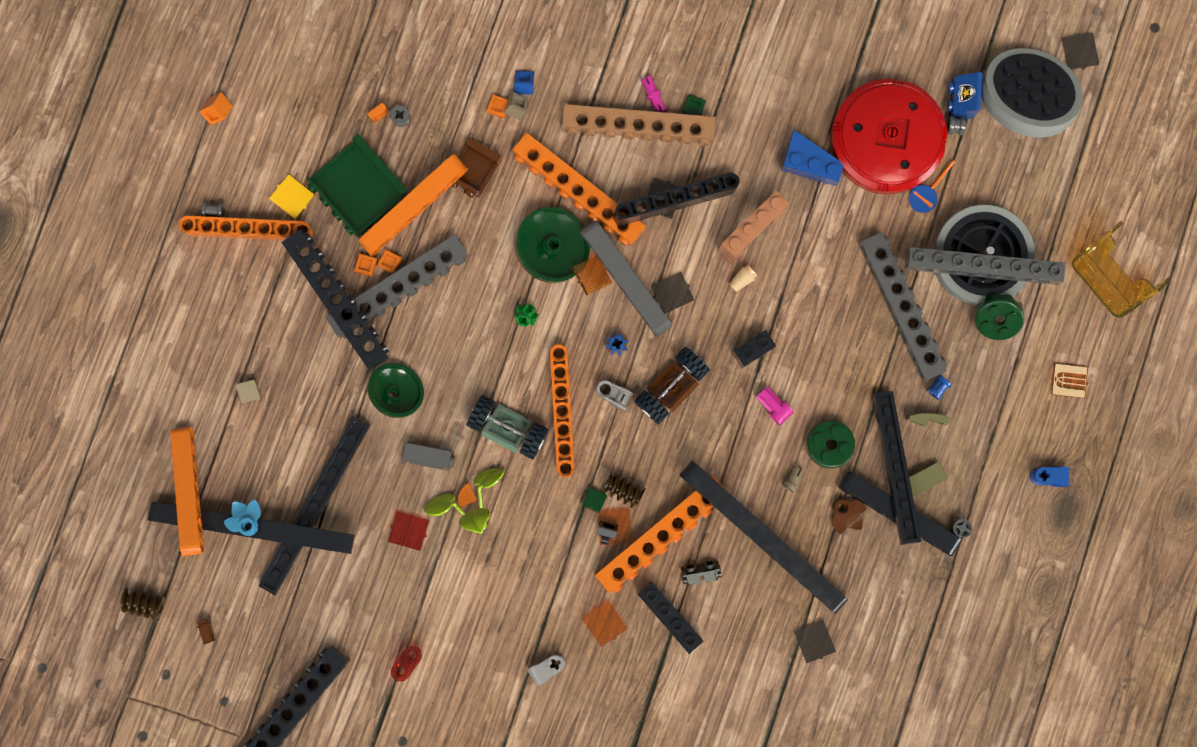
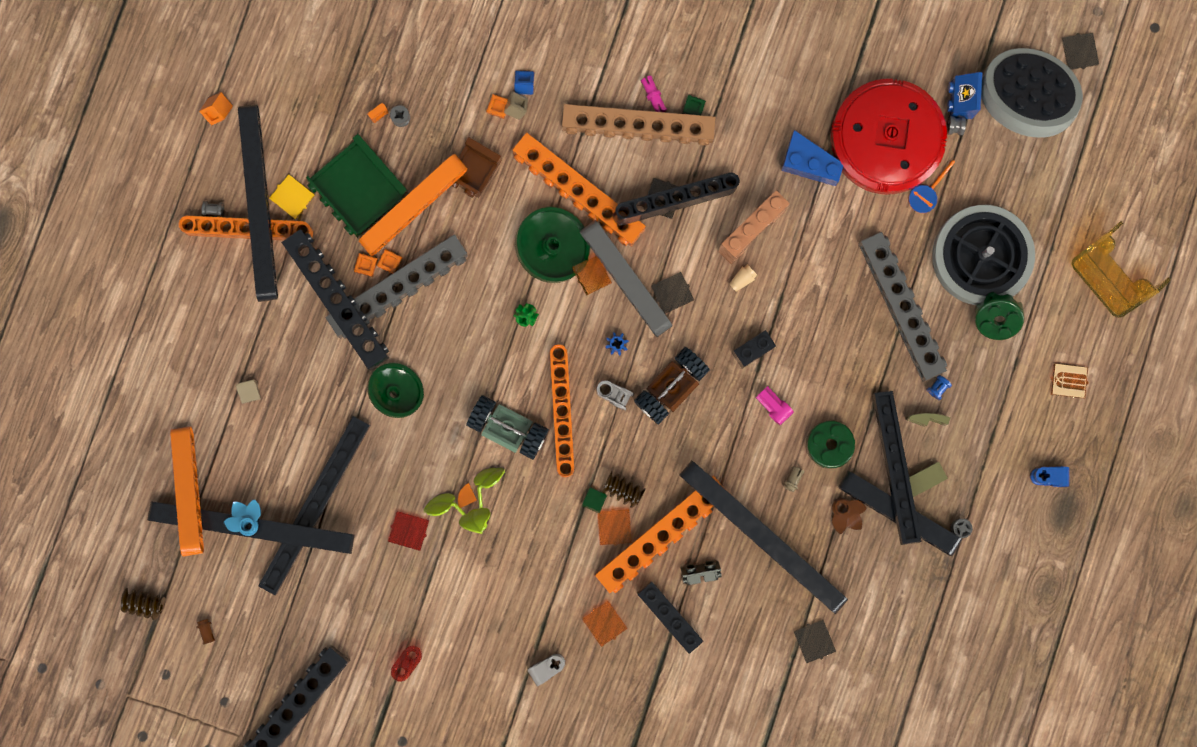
dark grey window [401,443,455,471] -> none
black tile [597,521,619,545] -> none
dark grey brick [905,247,1065,285] -> none
none -> black beam [238,104,278,302]

